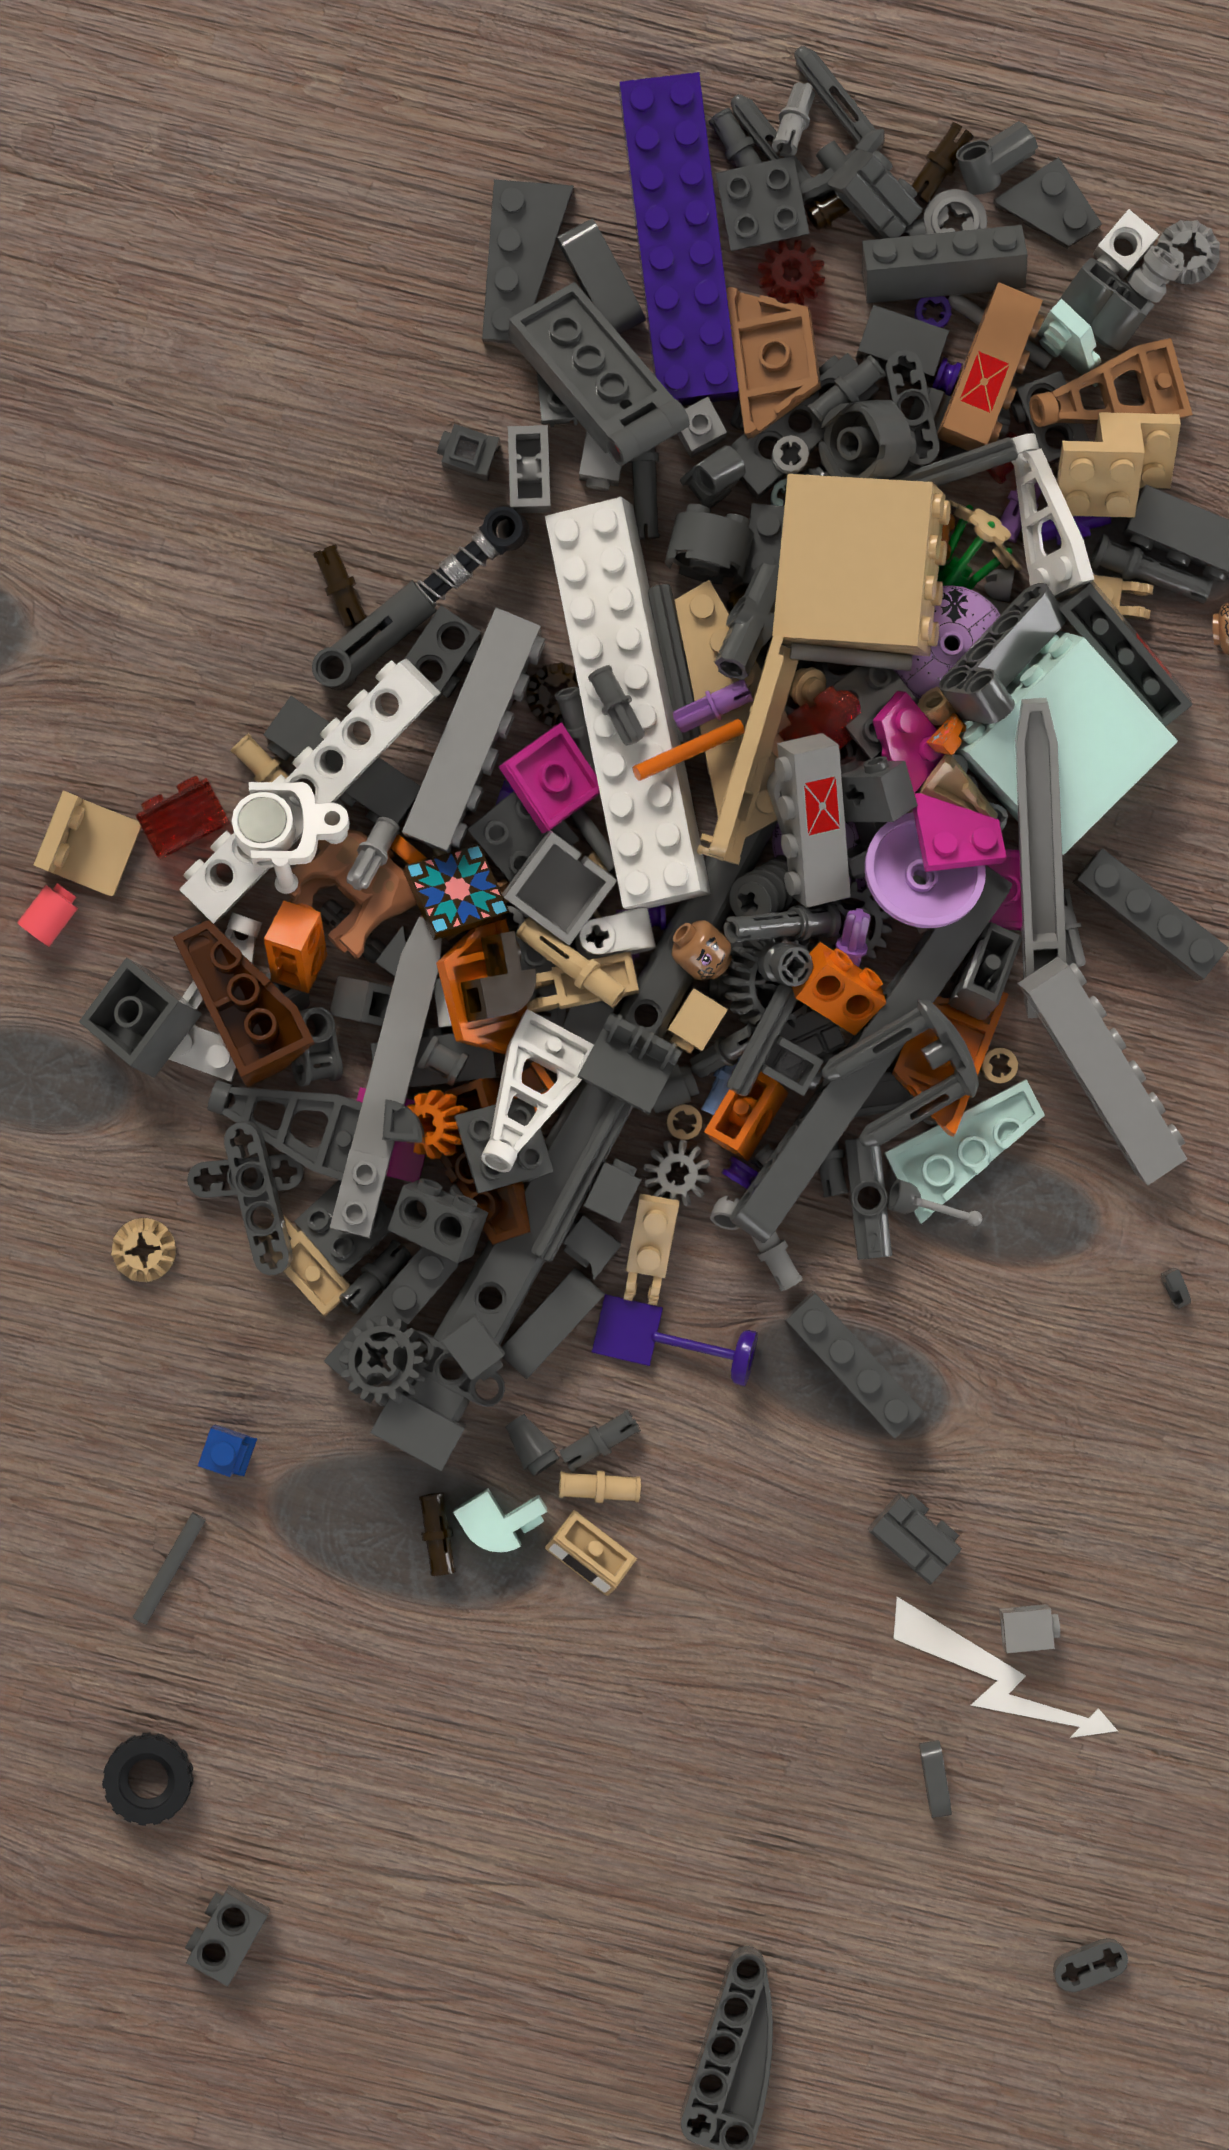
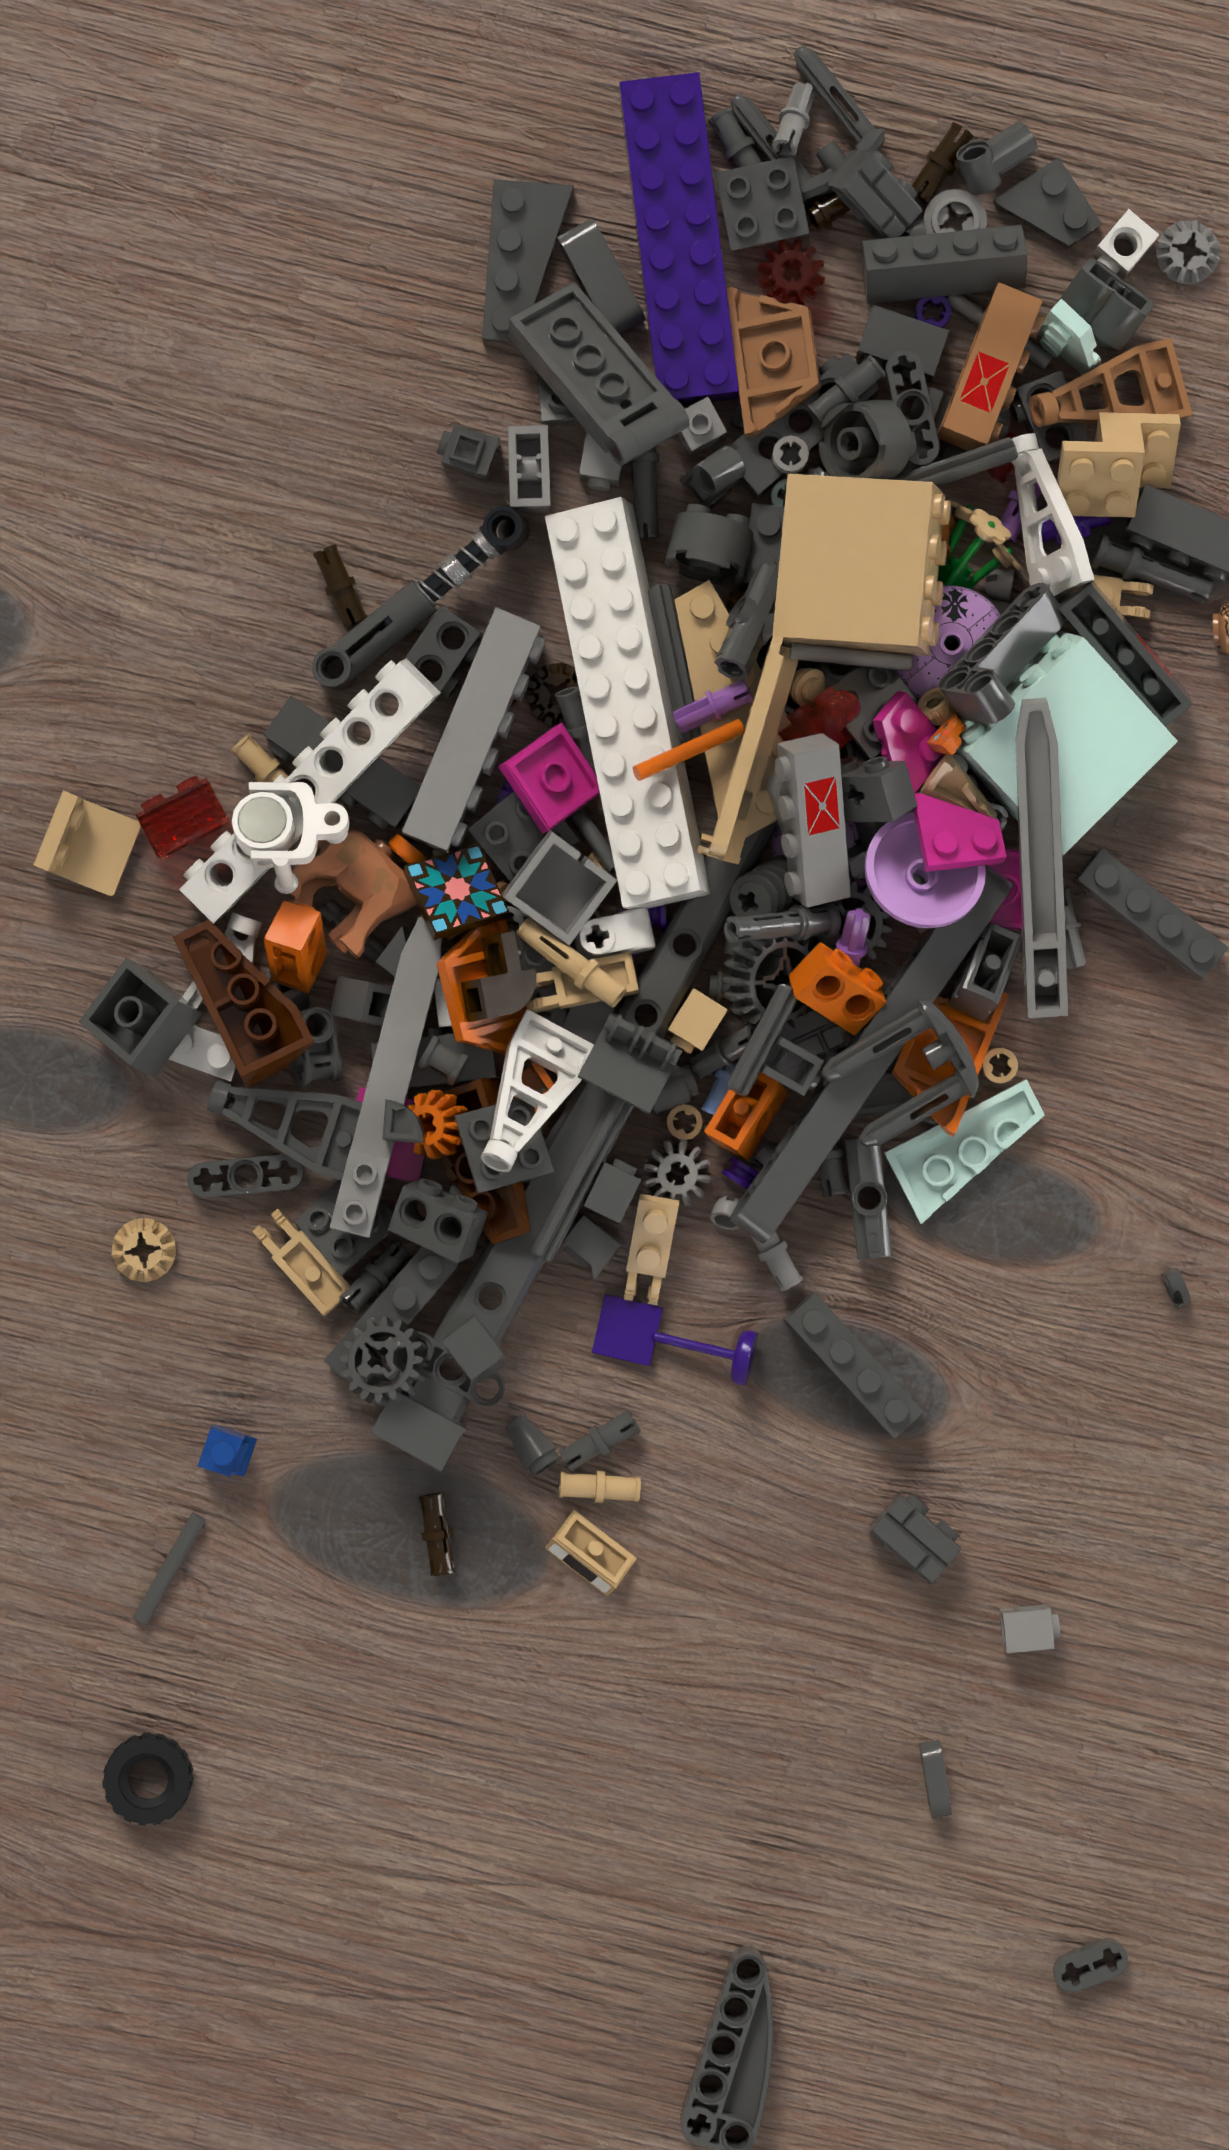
coral brick [17,883,78,947] -> none
dark grey brick [185,1886,270,1987] -> none
dark grey beam [224,1121,293,1275] -> none
light grey axle [346,817,400,891] -> none
light aqua brick [453,1488,547,1552] -> none
dark grey beam [501,1267,605,1379] -> none
dark grey axle [588,665,645,746] -> none
medium nougat head [672,920,732,980] -> none
dark grey wheel [757,941,813,987] -> none
hinge [888,1179,983,1227] -> none
white sticker [894,1597,1118,1738] -> none
dark purple bush [932,357,962,396] -> none
light grey brick [1017,957,1187,1186] -> none
light grey wheel [1127,245,1183,303] -> none

